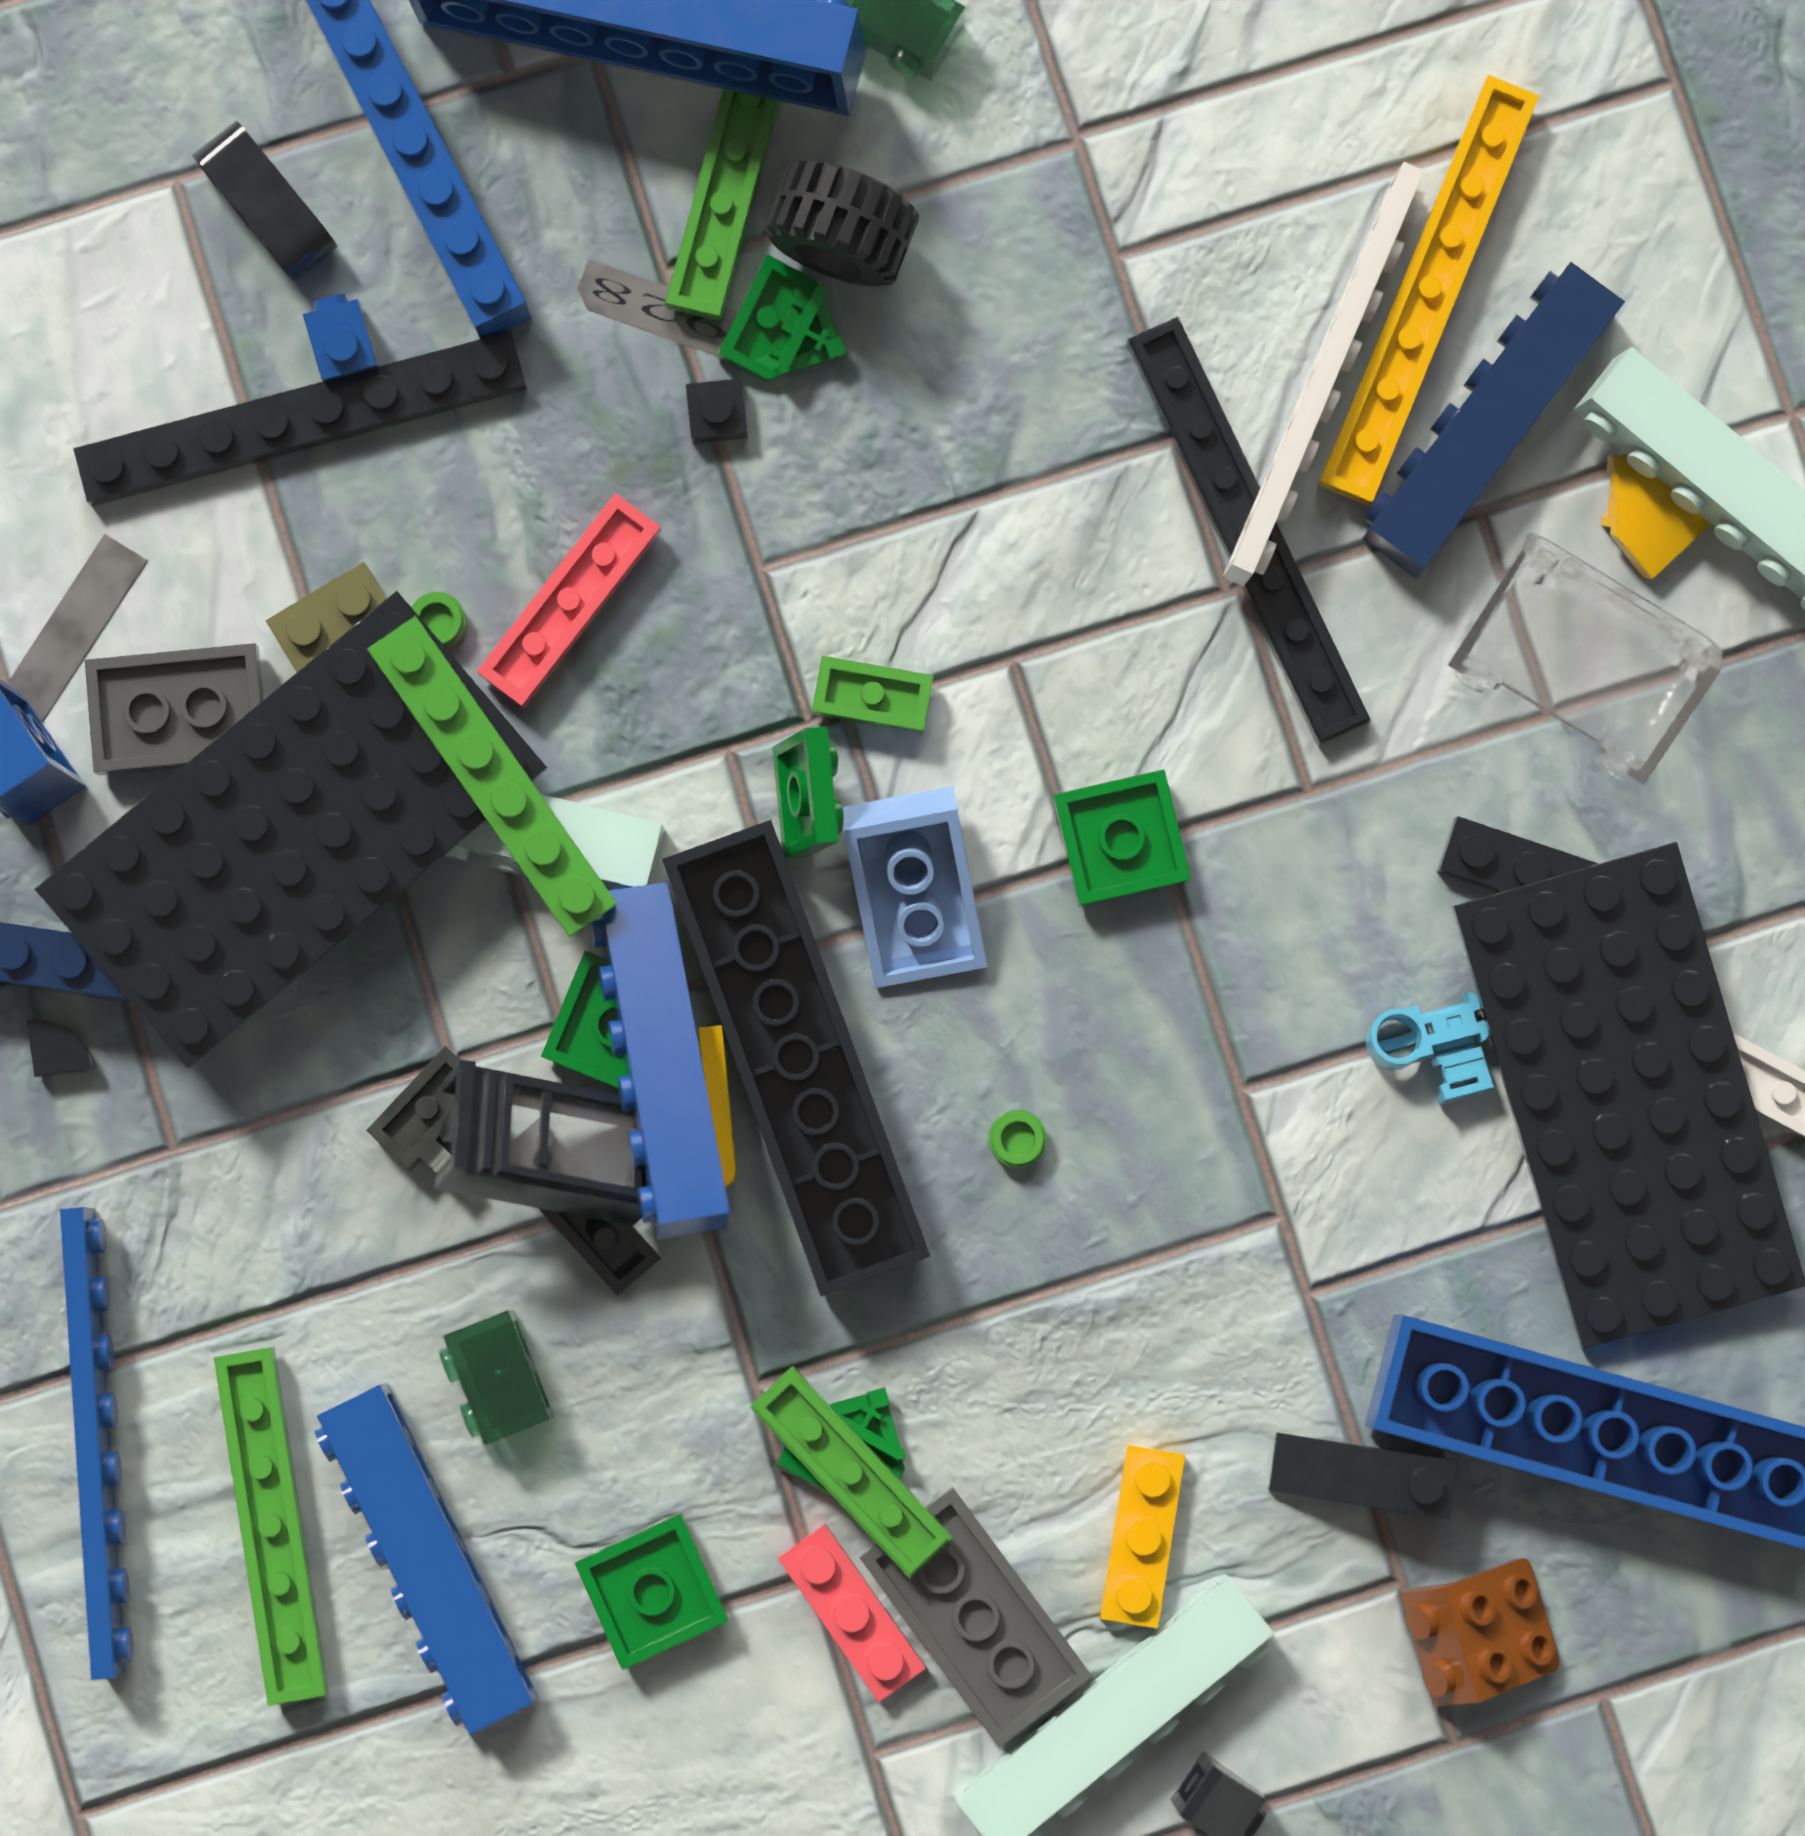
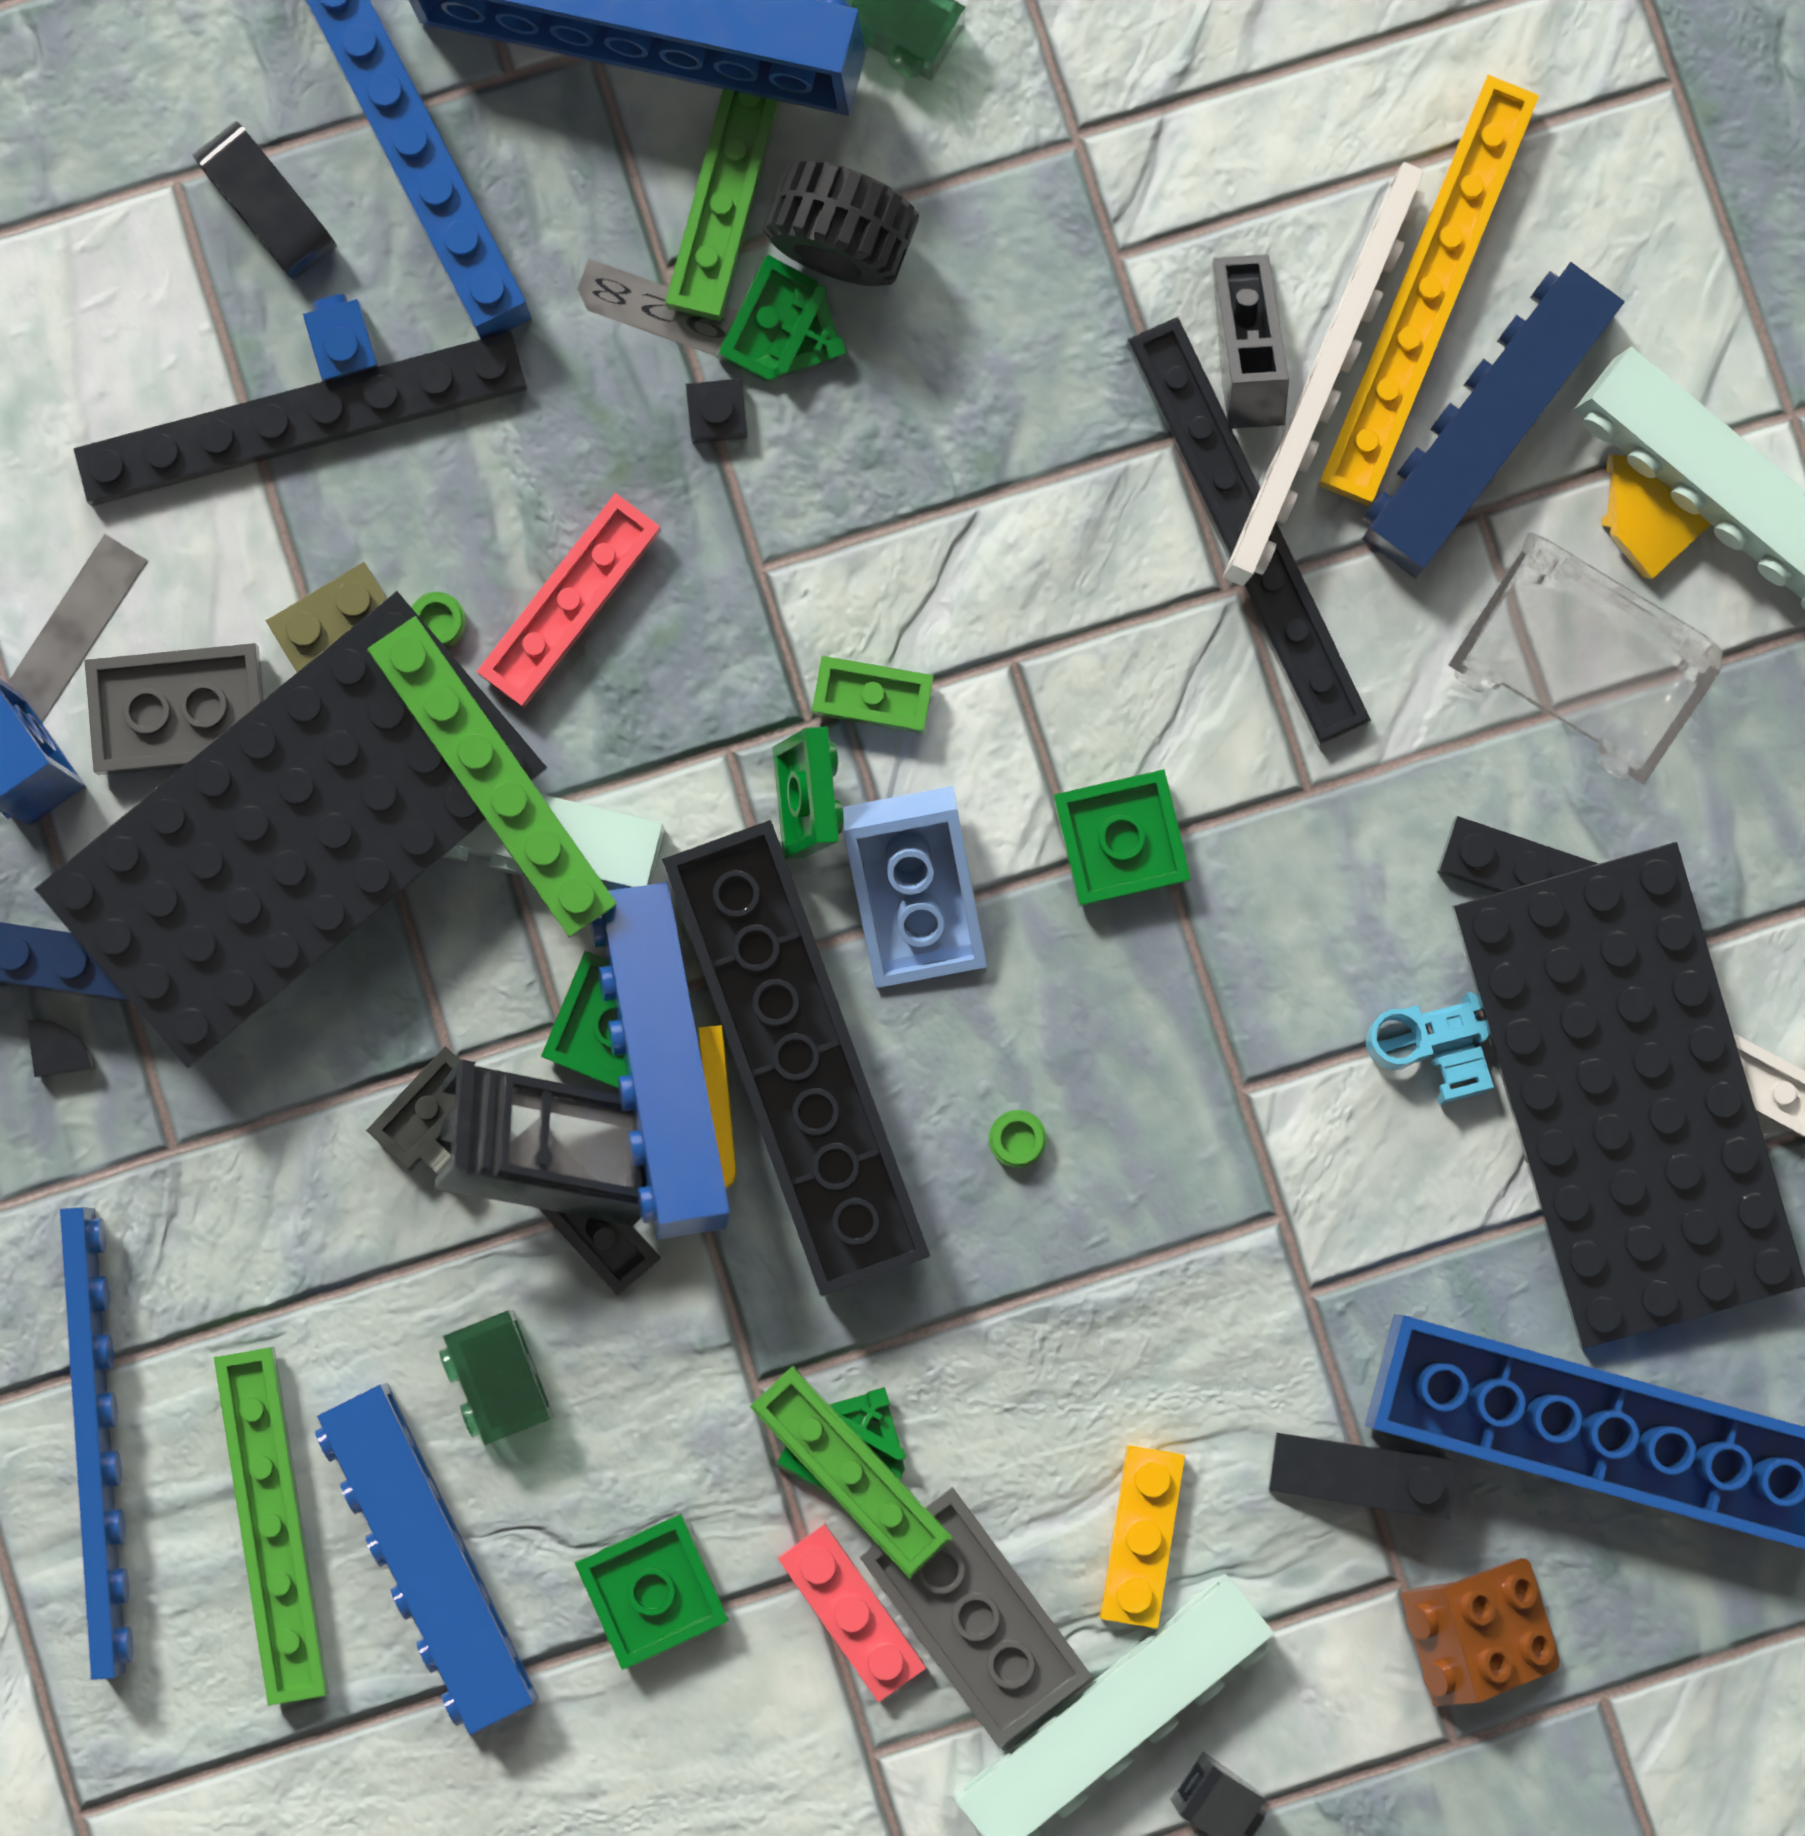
none -> black slope [1213,254,1289,429]

